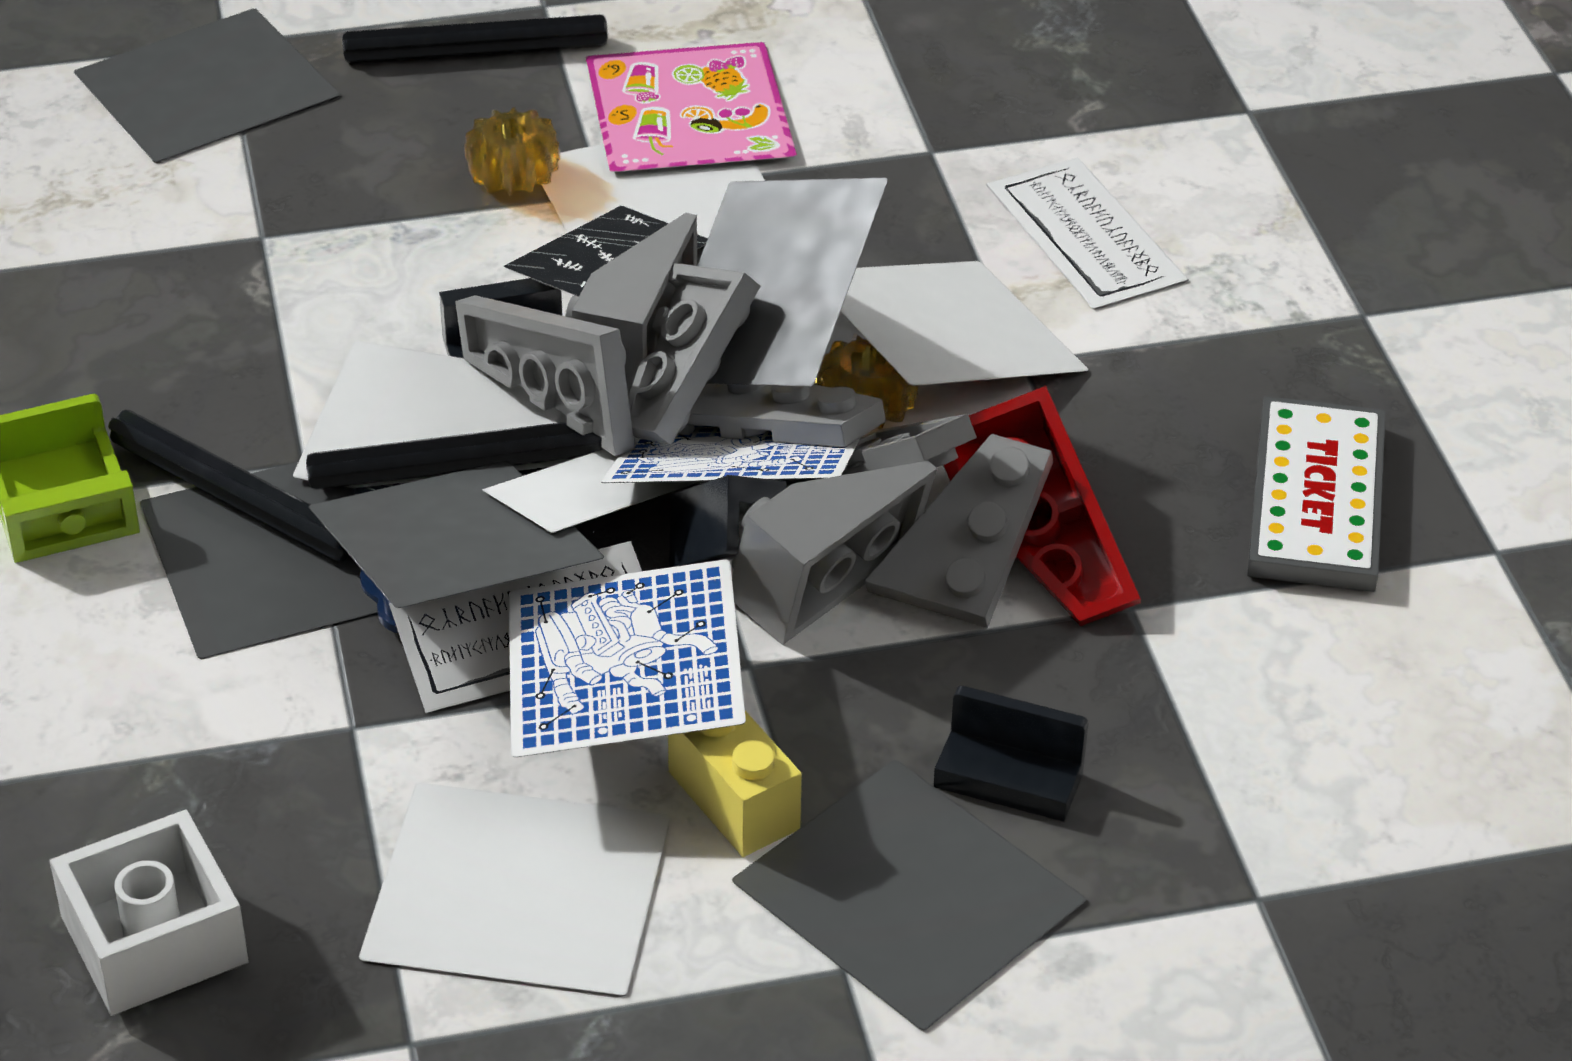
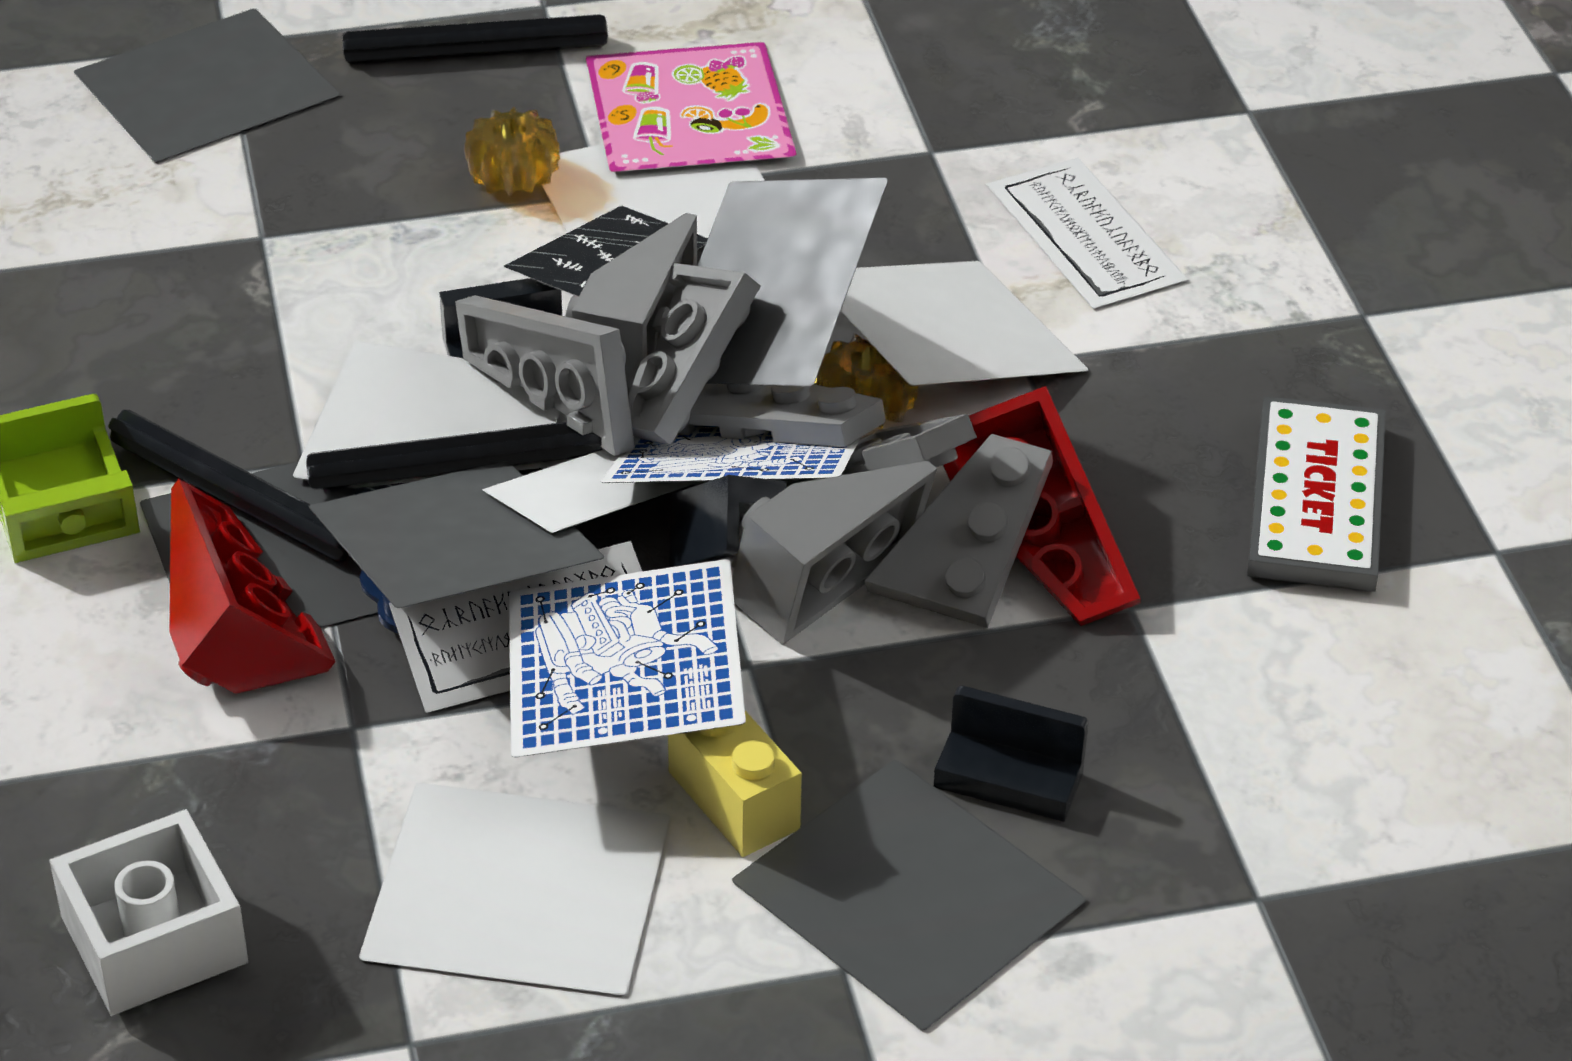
none -> red wedge [169,479,336,694]

